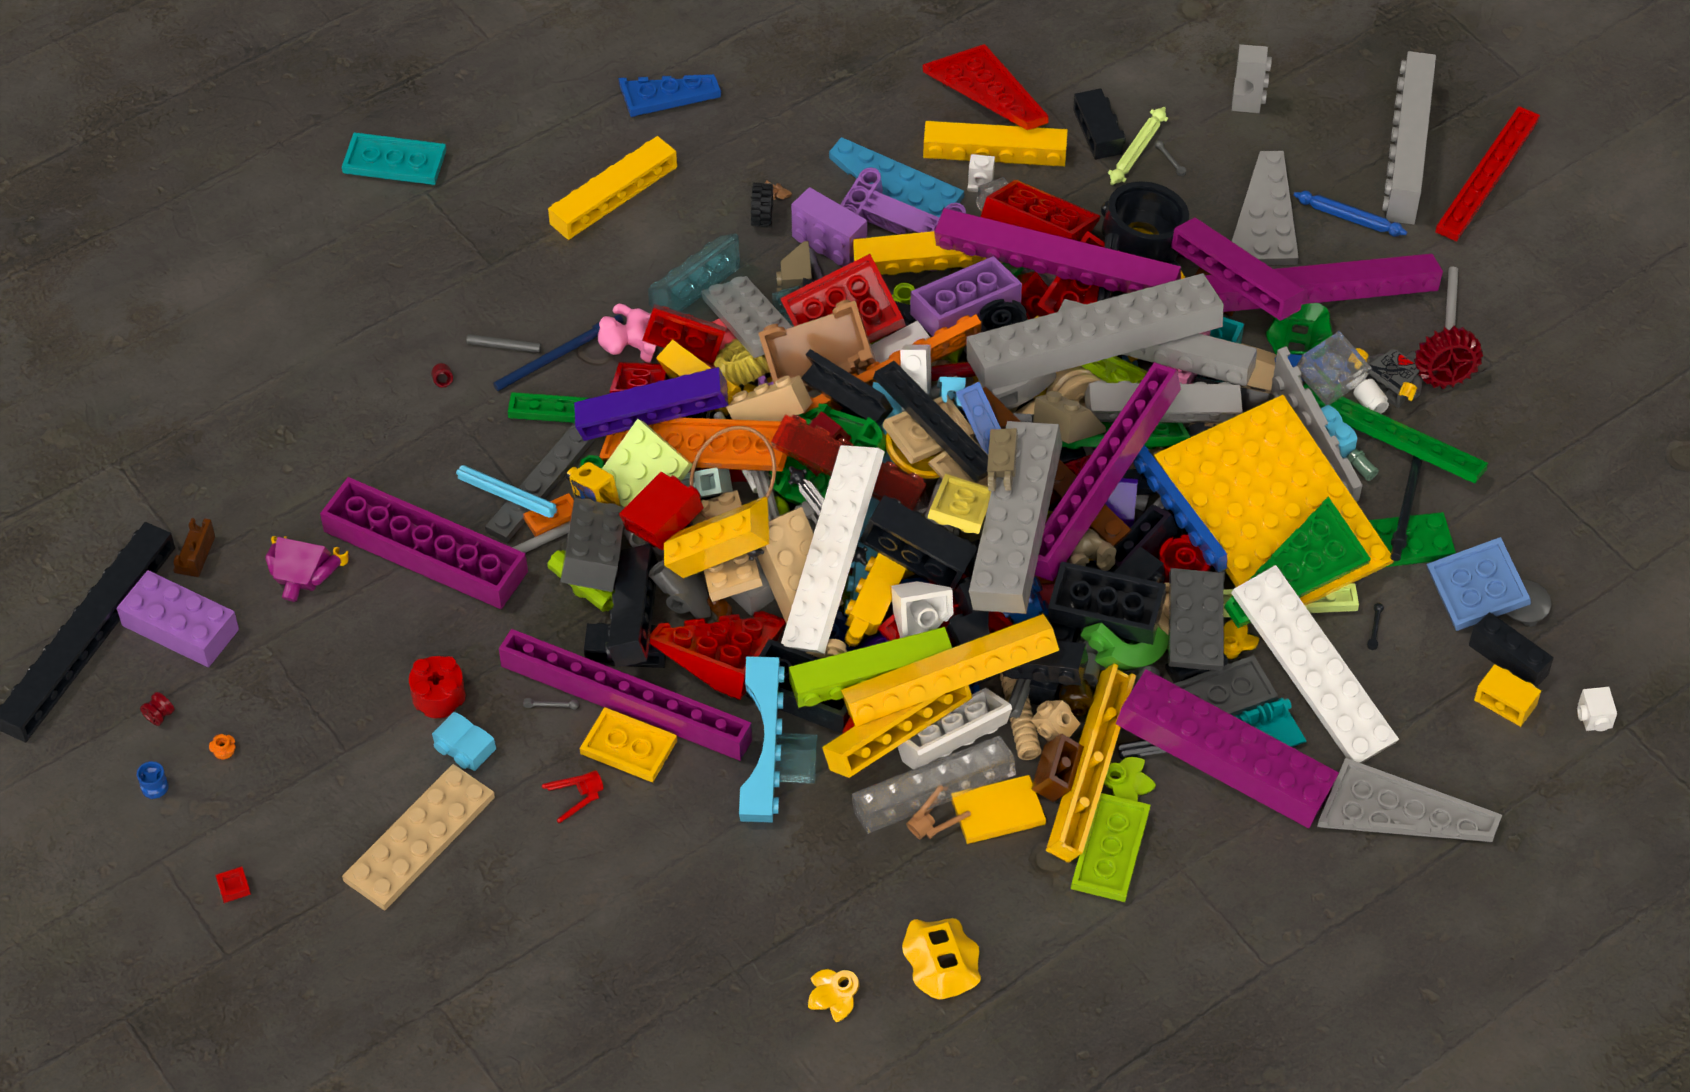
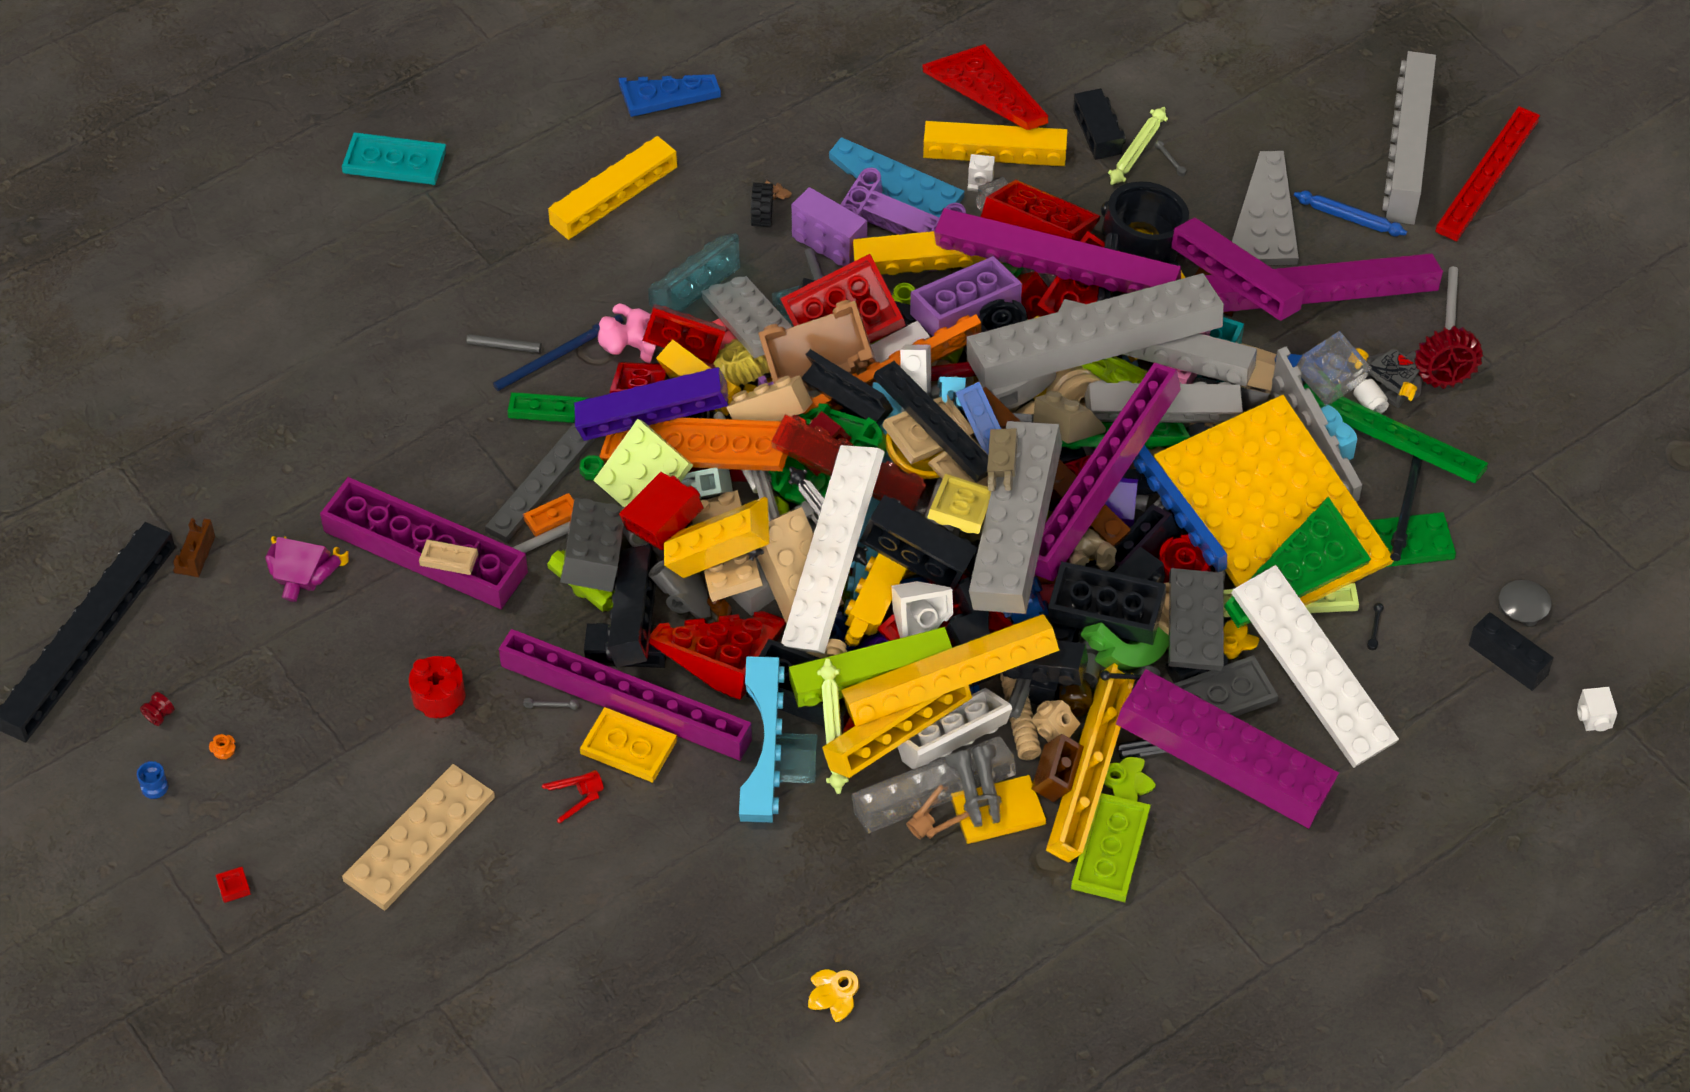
medium lavender brick [117,570,239,668] -> none
dark red piece [431,363,453,388] -> none
medium azure brick [432,712,496,771] -> none
medium azure axle [456,465,558,518] -> none
yellow torso [566,462,621,506] -> none
medium nougat piece [689,426,776,520] -> none
dark tan slope [776,241,812,312] -> none
yellow piece [902,918,981,1000] -> none
light grey arch [1232,44,1272,113] -> none
teal hinge [1234,698,1306,747] -> none
green piece [1266,303,1333,357] -> none
light grey wing [1317,758,1502,842] -> none
sand green pin [1347,449,1379,481] -> none
medium blue plate [1427,537,1531,631] -> none
yellow brick [1474,664,1541,727] -> none
none -> tan plate [419,540,478,575]
none -> yellowish green wheel [817,658,849,794]
none -> dark grey piece [945,745,1002,827]
none -> black hinge [1100,670,1142,681]

